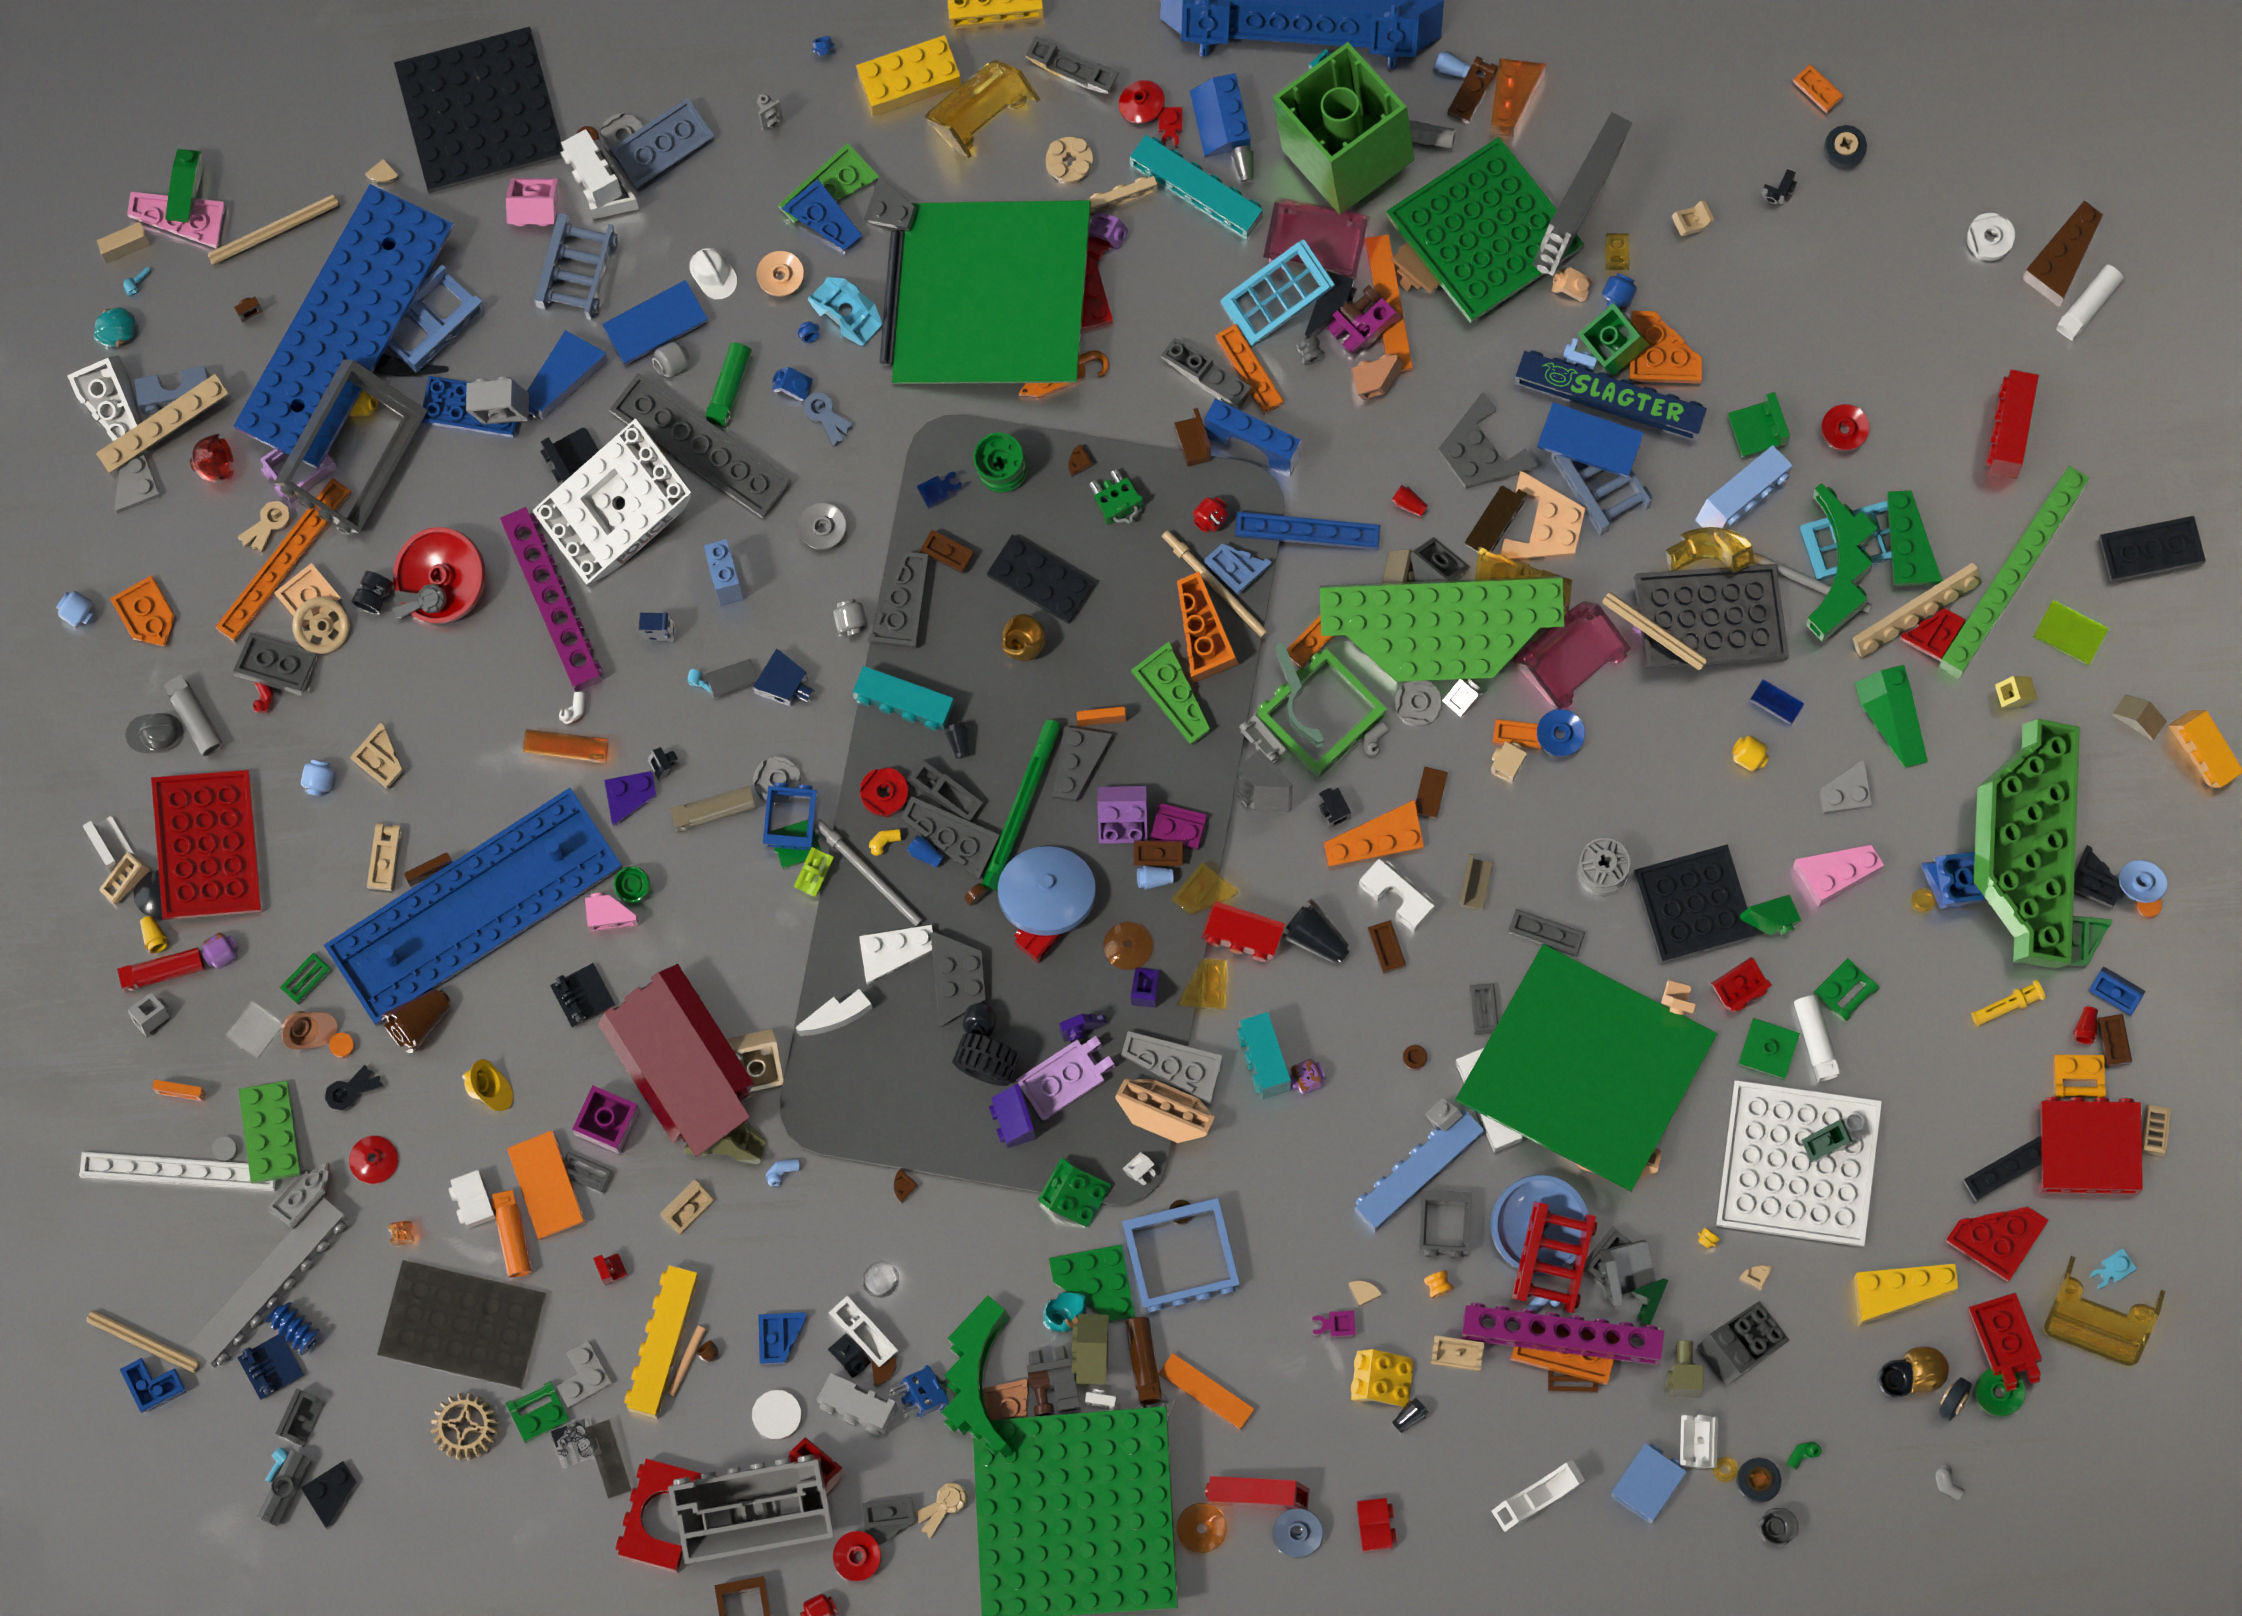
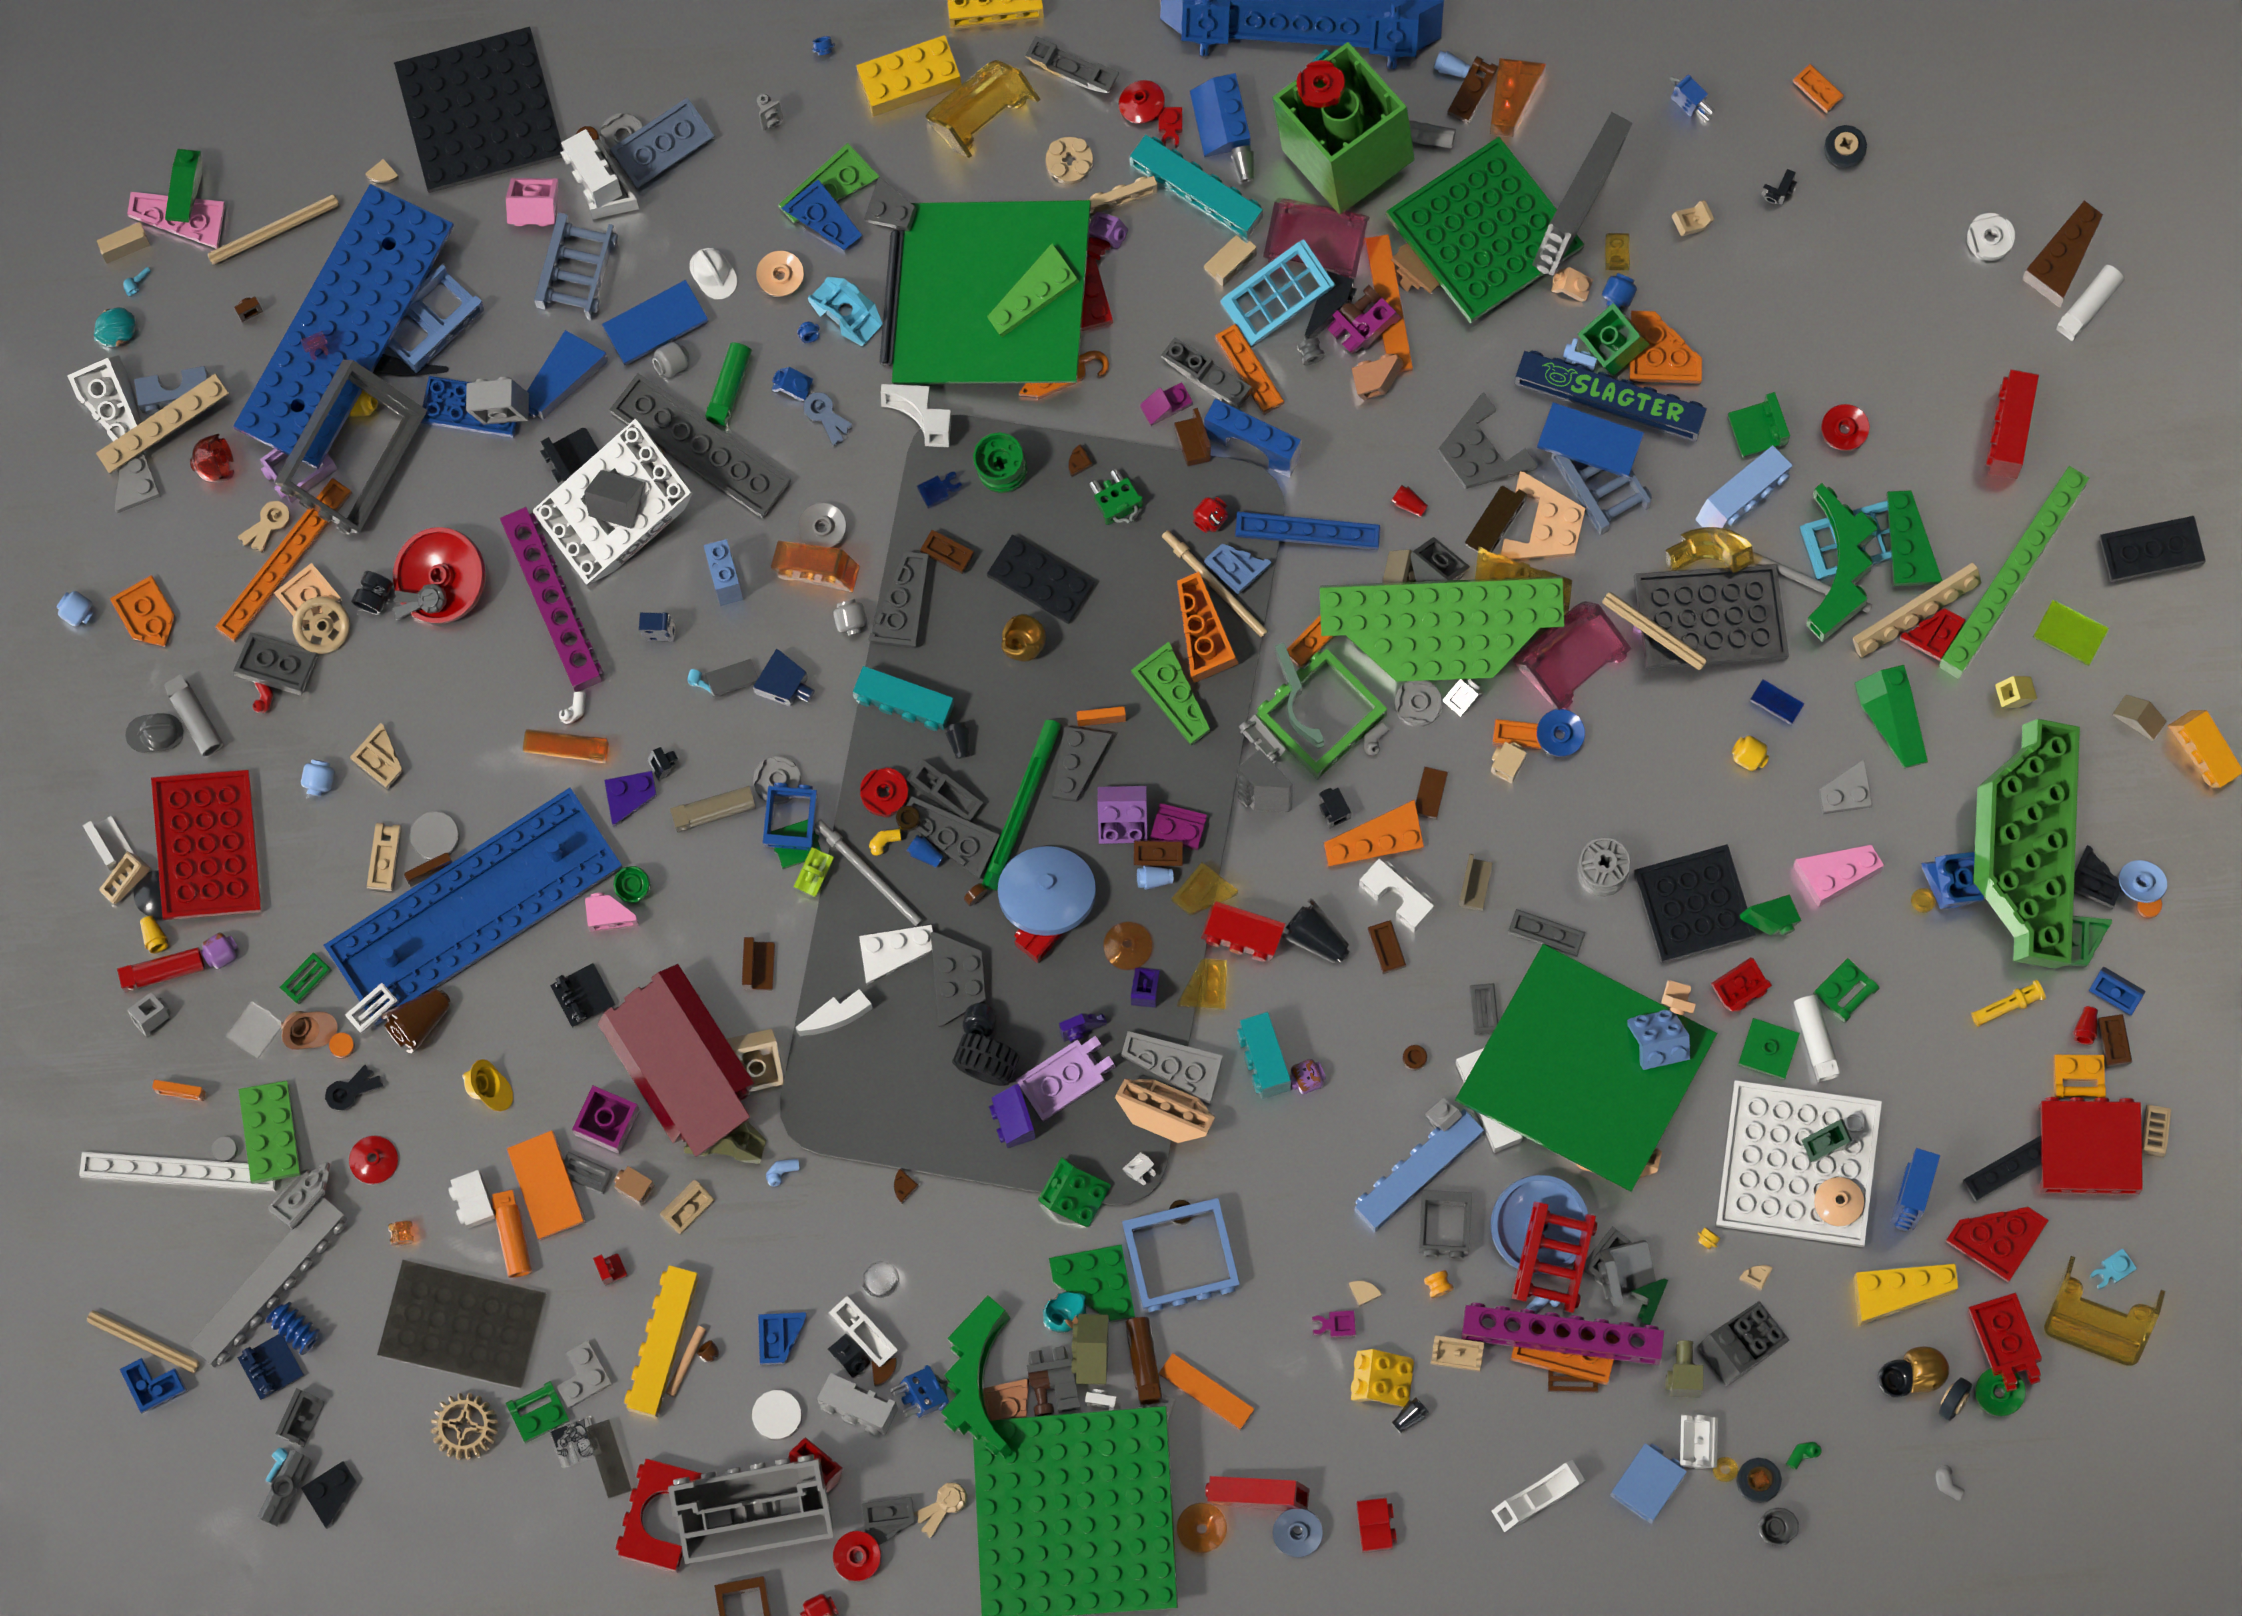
none -> tile [300,331,328,361]
none -> white tile [345,983,399,1034]
none -> light grey tile [410,811,459,860]
none -> dark grey slope [584,470,645,529]
none -> medium nougat brick [614,1166,655,1206]
none -> reddish brown panel [742,937,775,991]
none -> clear orange wedge [771,541,860,593]
none -> white arch [881,384,951,447]
none -> dark brown tile [896,806,921,831]
none -> bright green wing [987,244,1079,337]
none -> magenta slope [1140,382,1193,426]
none -> tan panel [1204,235,1257,286]
none -> red plate [1296,60,1345,108]
none -> medium blue bracket [1627,1010,1690,1070]
none -> blue piece [1670,75,1715,123]
none -> light nougat dish [1814,1177,1864,1226]
none -> blue arch [1890,1148,1940,1231]

